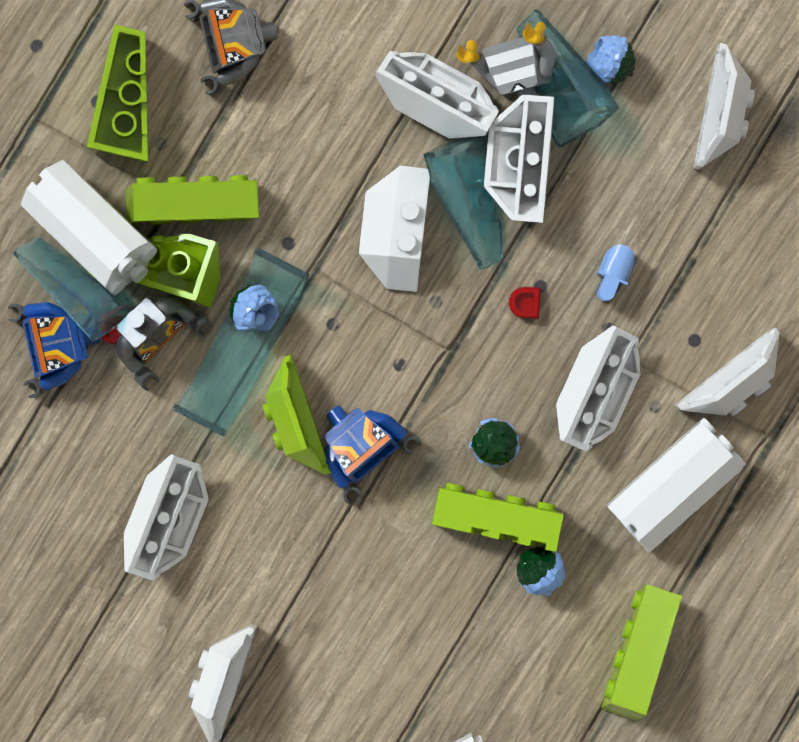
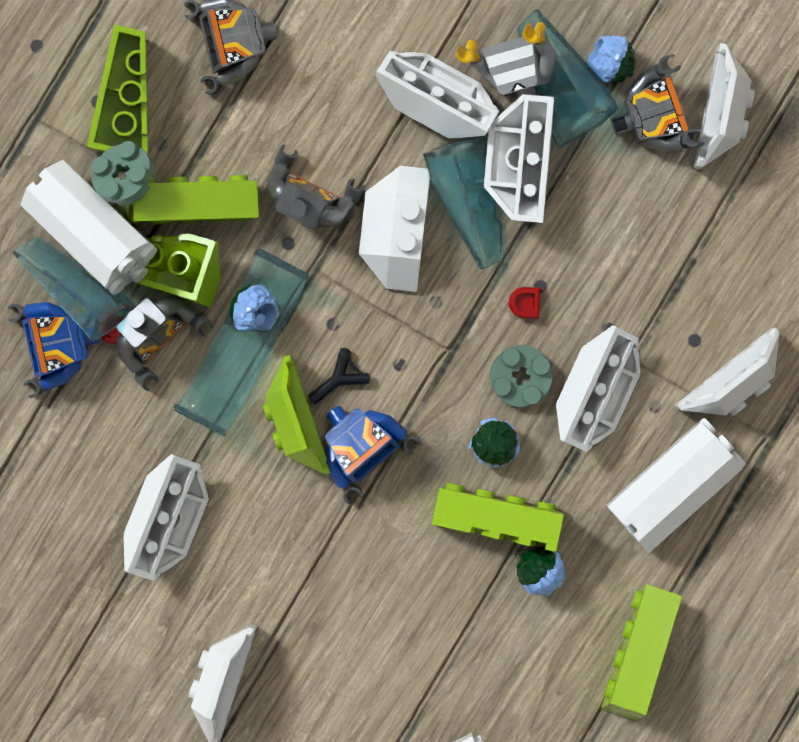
light blue arm [596,245,635,302] -> none
none -> sand green plate [91,141,155,206]
none -> flat silver torso [266,145,365,229]
none -> black piece [308,348,370,405]
none -> sand green plate [490,345,552,407]
none -> torso [611,54,705,153]

